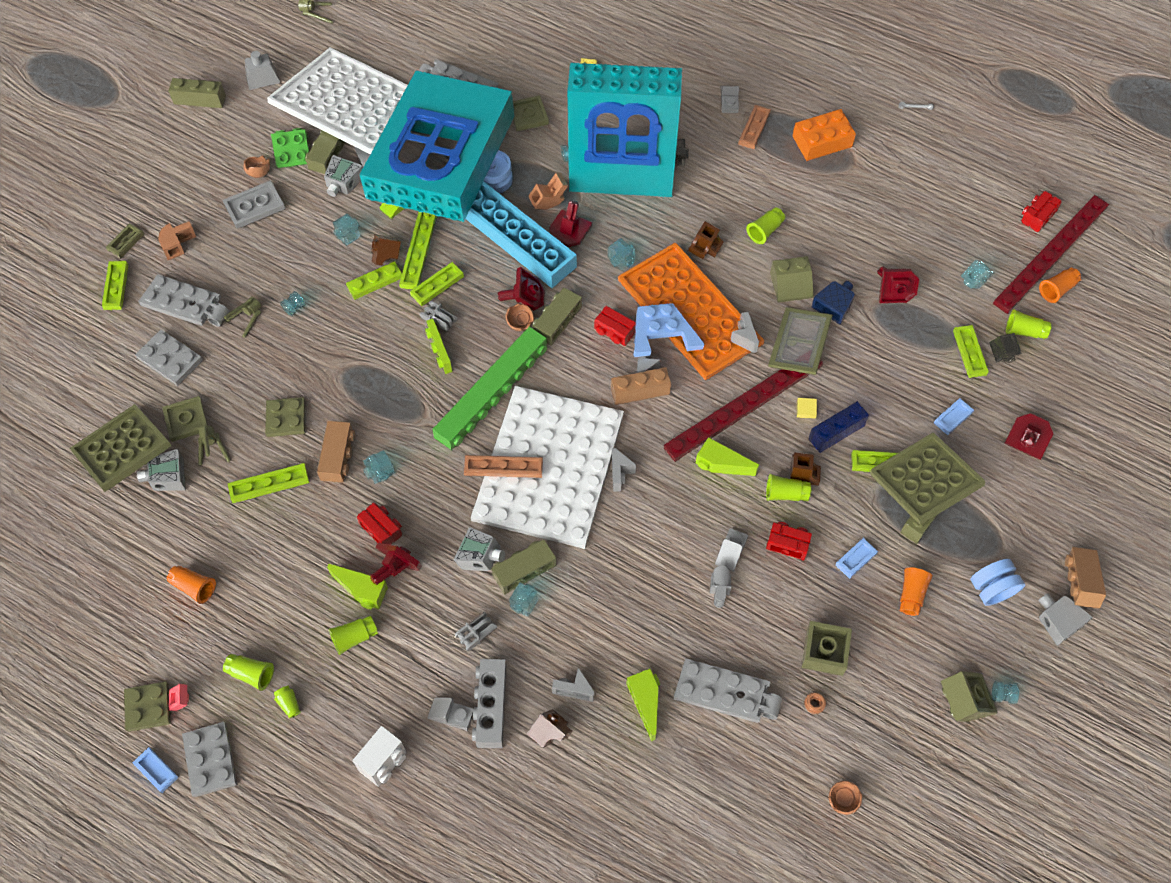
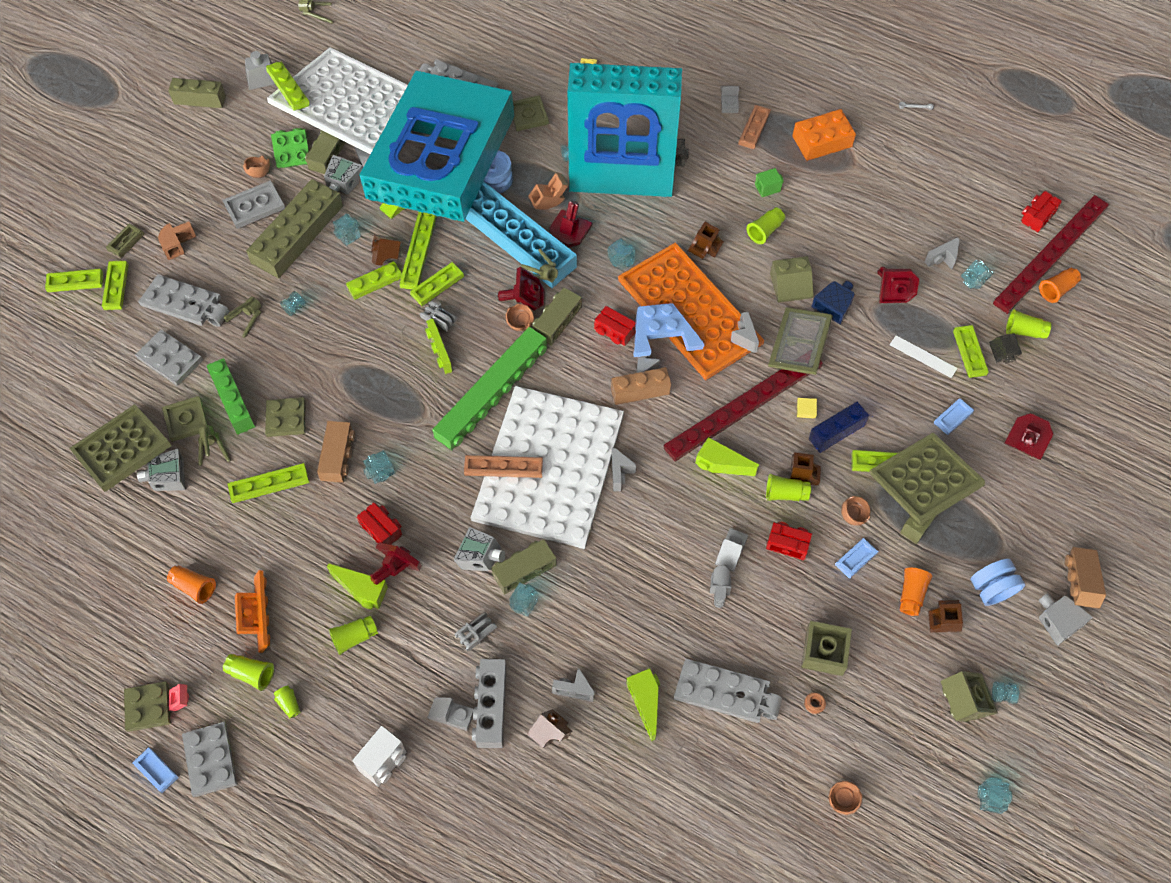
none -> lime plate [45,269,103,292]
none -> bright green brick [206,358,255,435]
none -> orange bracket [235,570,270,653]
none -> olive brick [246,179,343,279]
none -> lime plate [266,61,310,111]
none -> olive plant [521,249,558,283]
none -> bright green brick [755,168,783,197]
none -> nougat hair [841,496,871,526]
none -> white sticker [890,336,957,378]
none -> light grey slope [925,237,960,269]
none -> reddish brown brick [928,600,963,633]
none -> clear light blue brick [977,777,1012,814]

